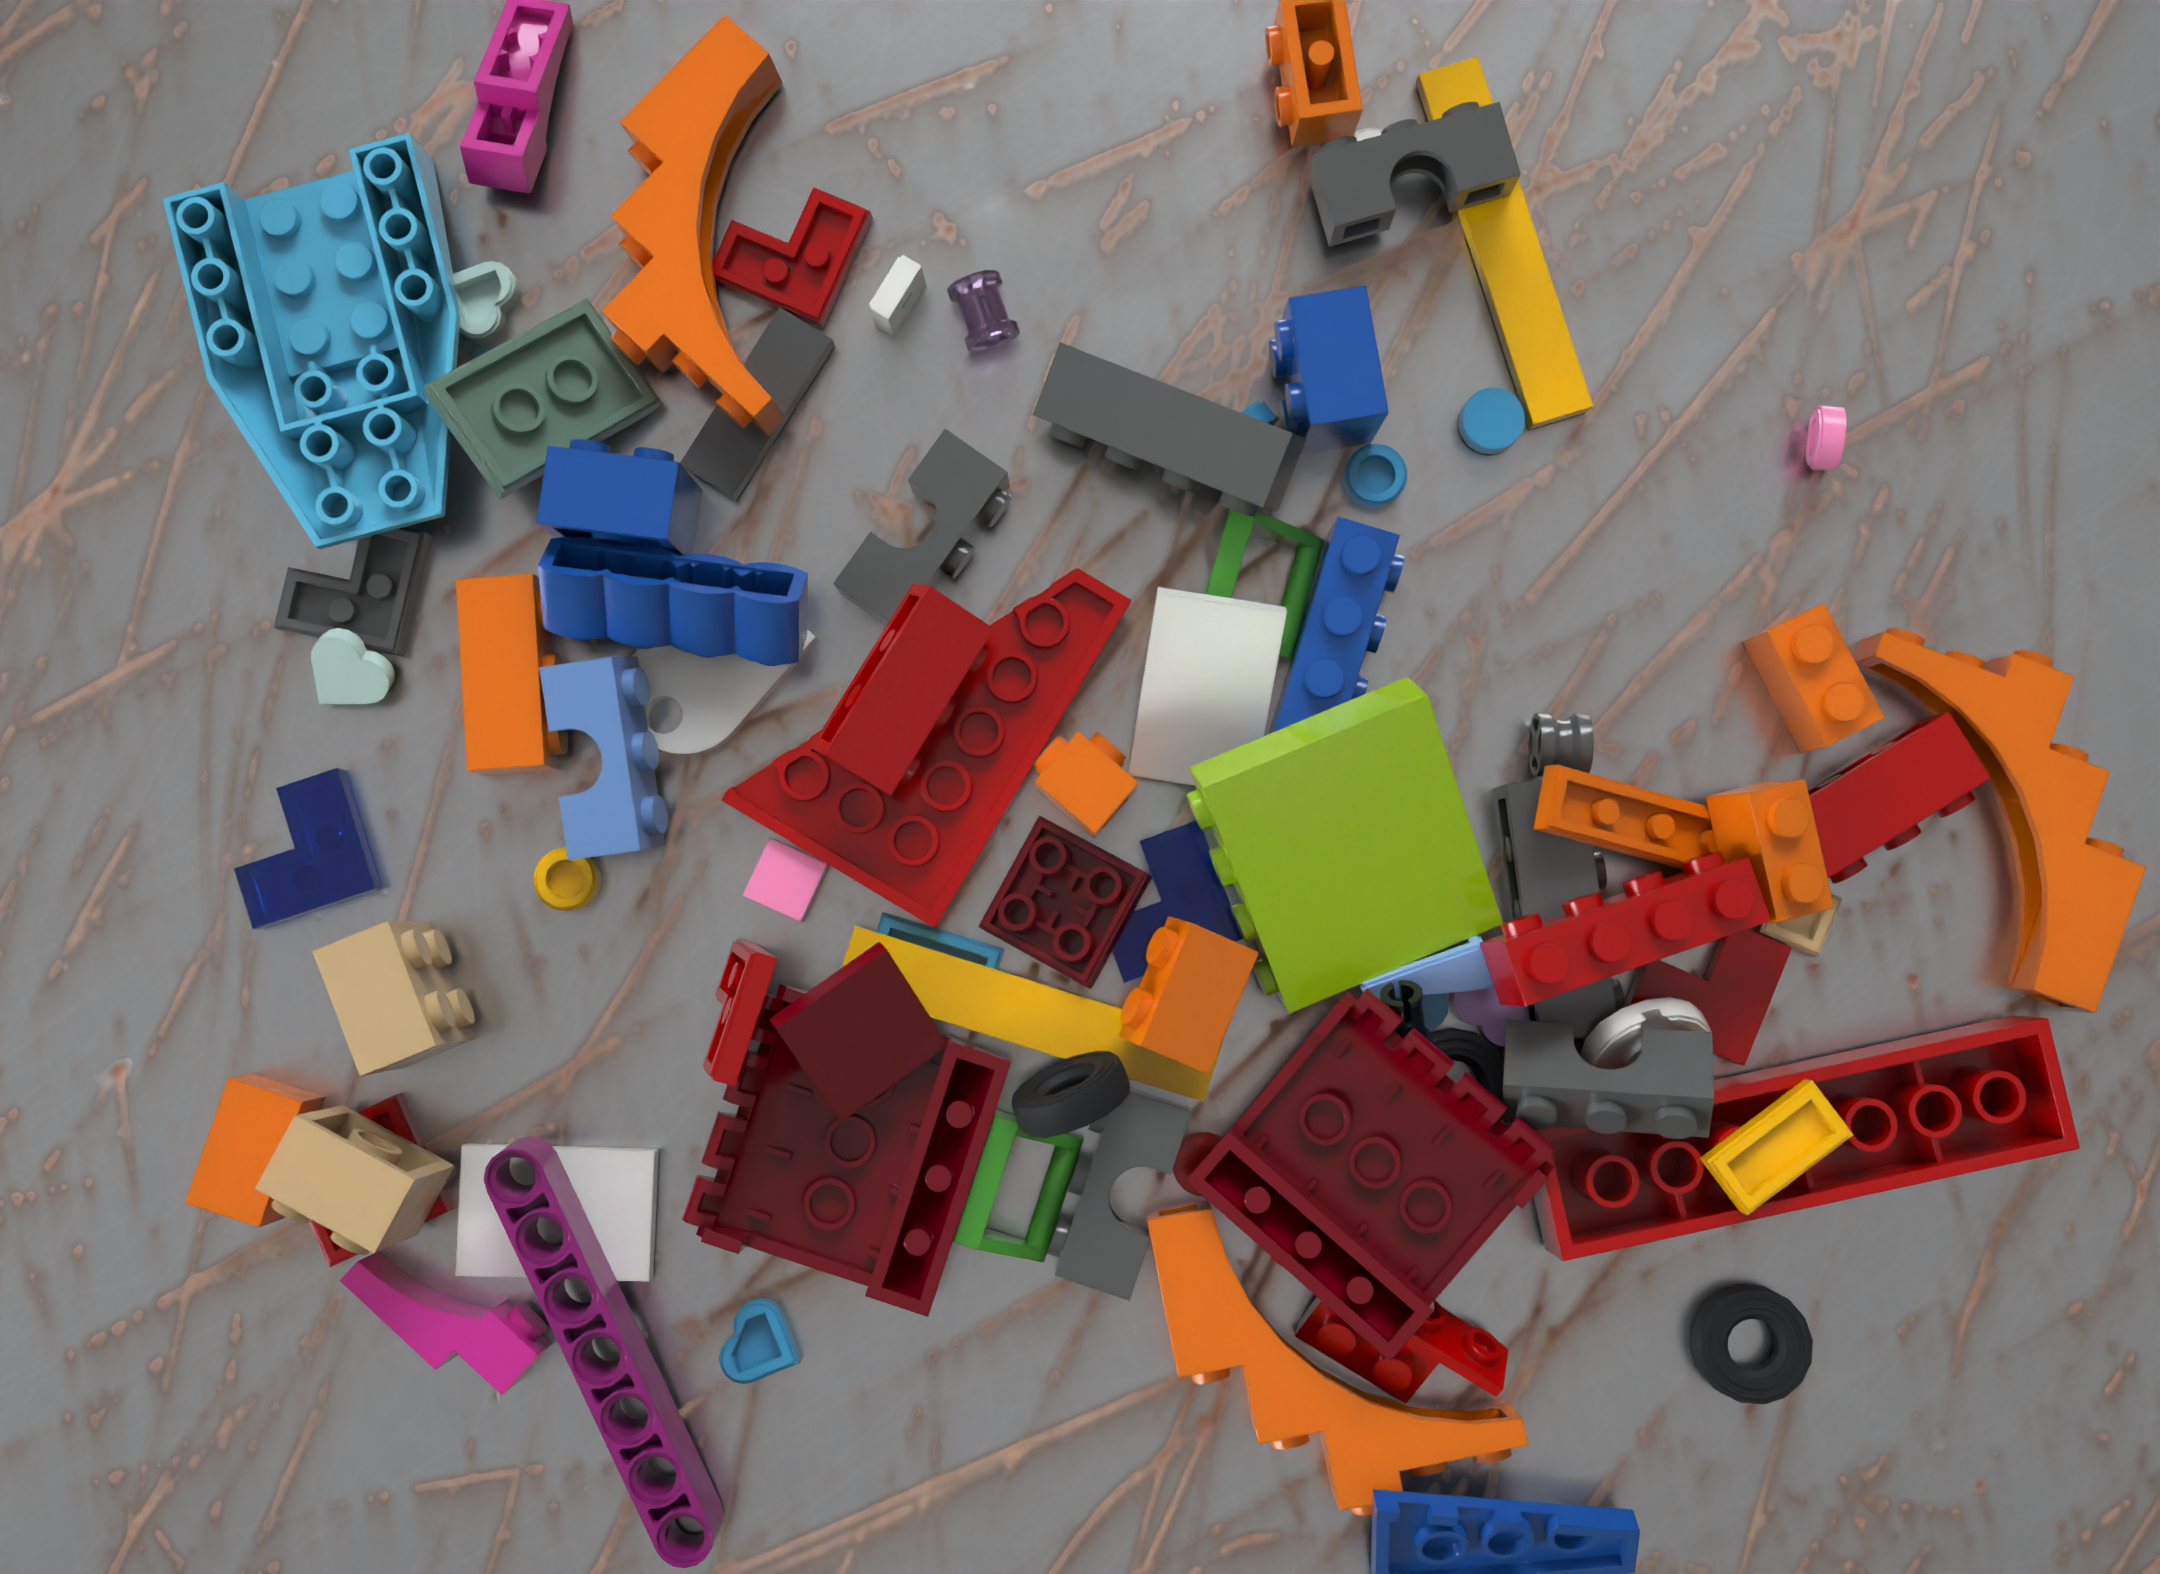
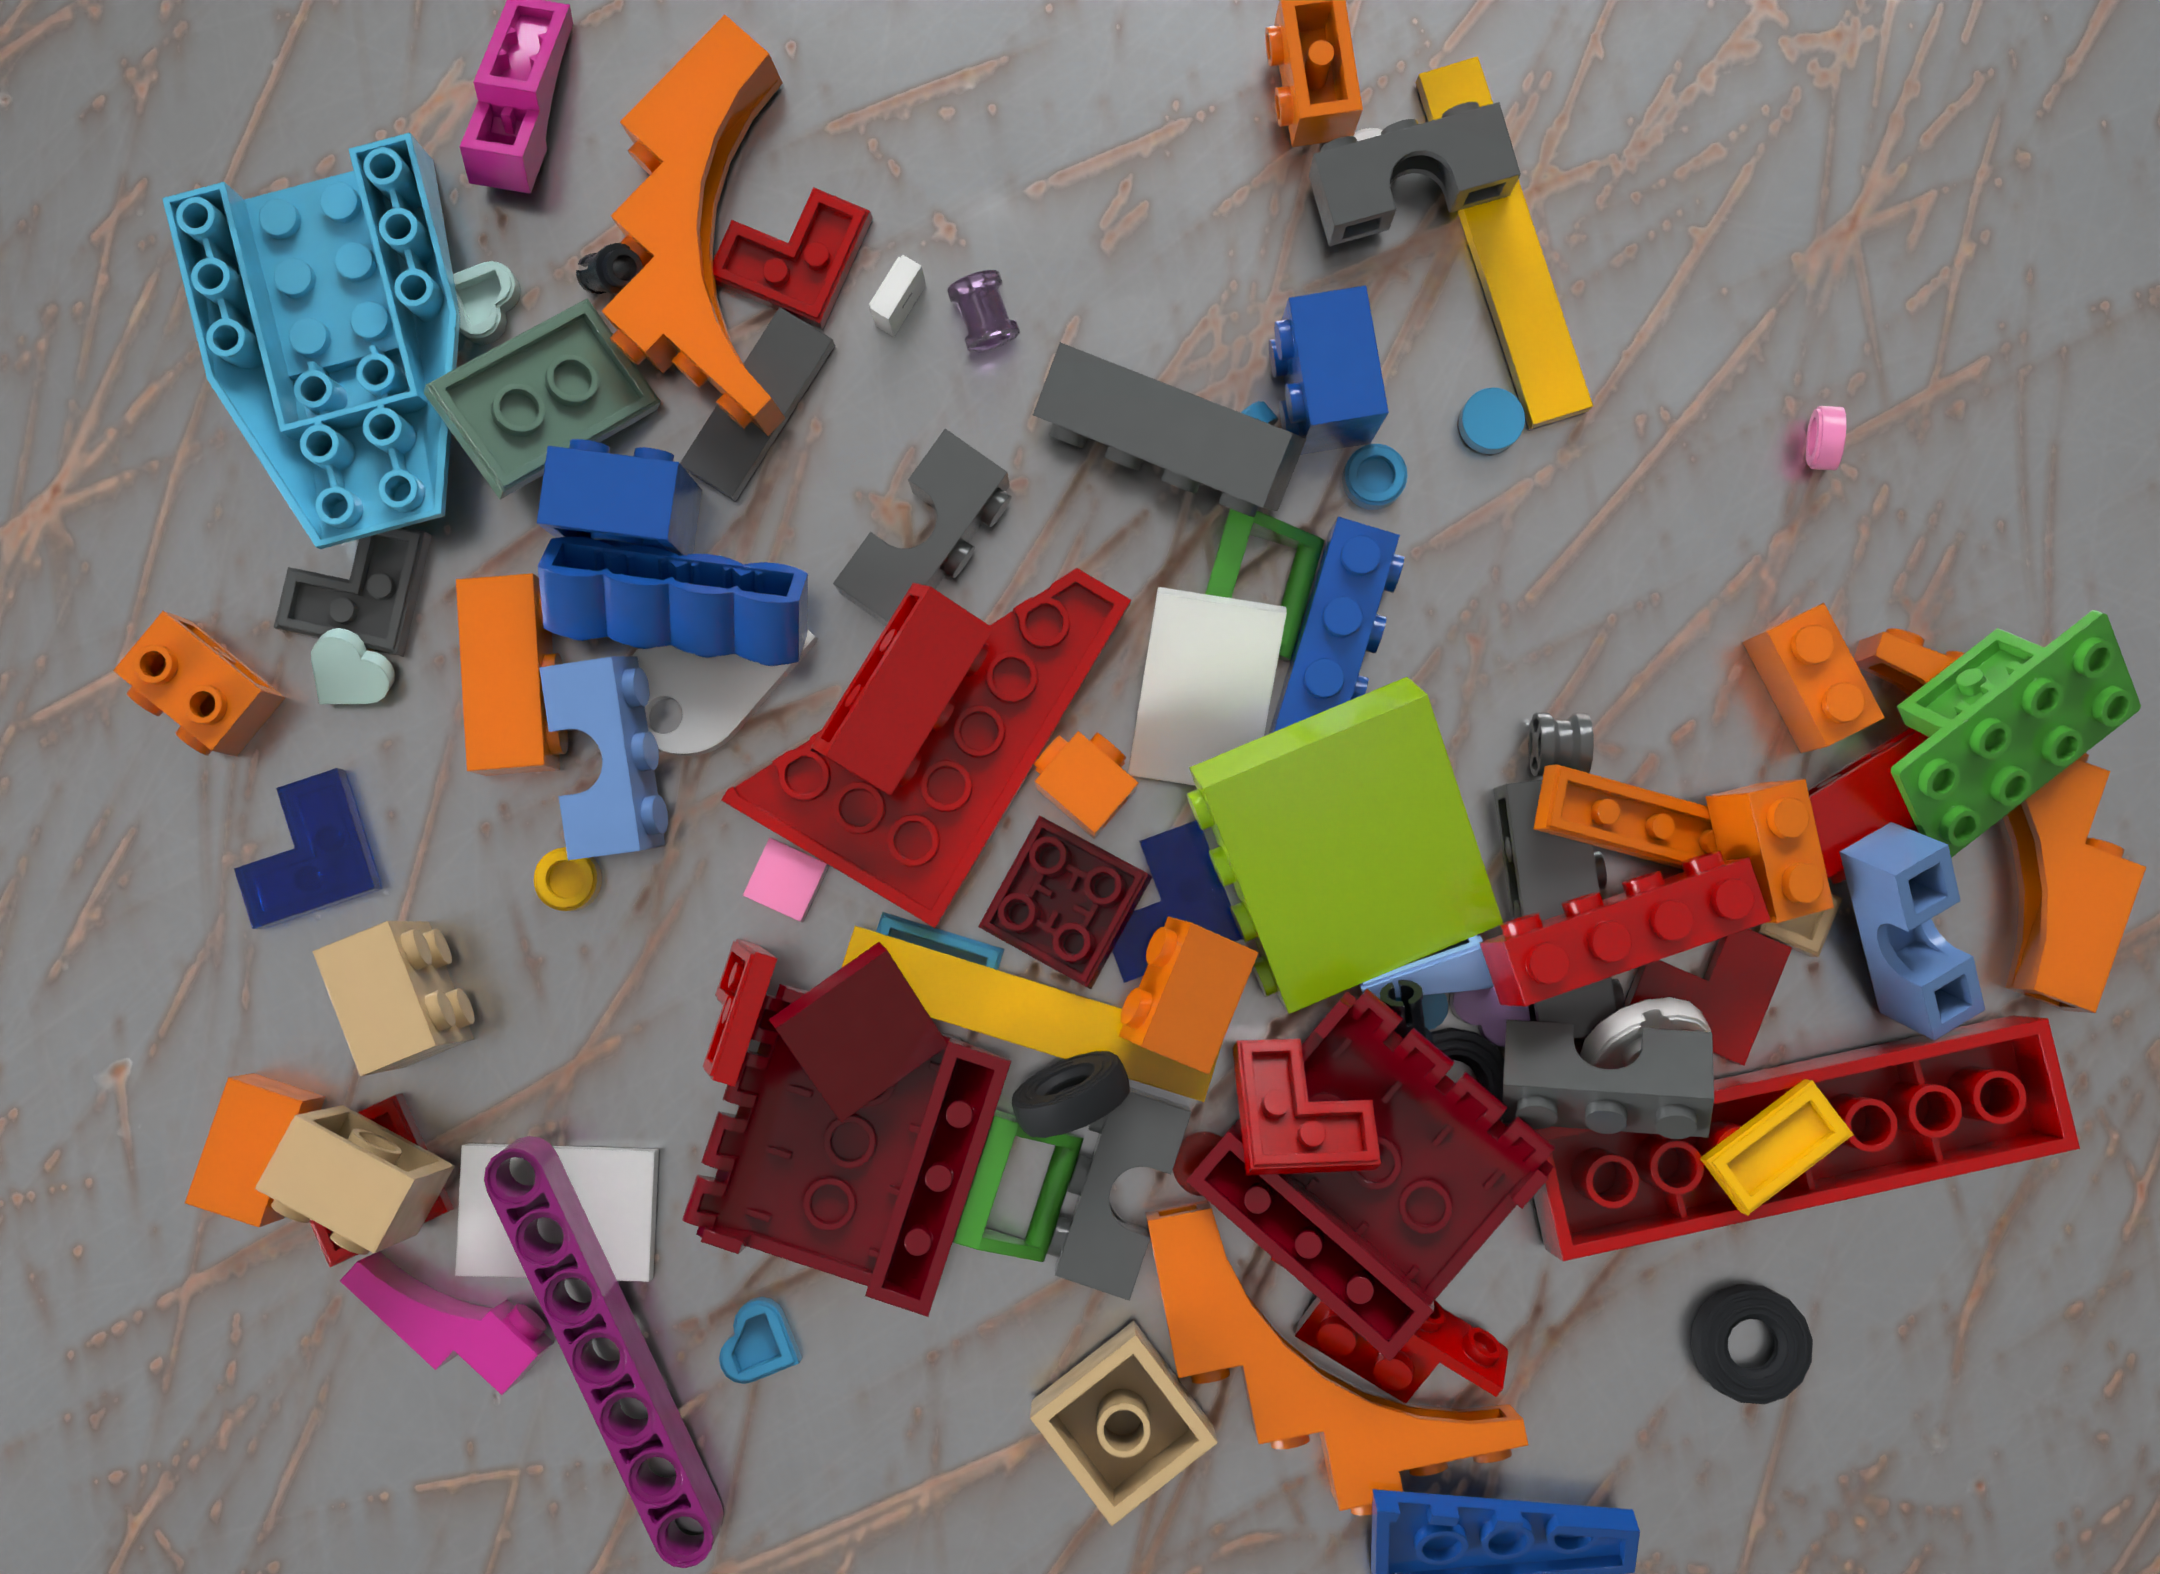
none -> orange brick [113,611,286,756]
none -> black pin [576,243,643,295]
none -> tan brick [1030,1321,1218,1526]
none -> red tile [1232,1039,1381,1175]
none -> medium blue arch [1840,822,1985,1041]
none -> bright green bracket [1891,610,2141,858]

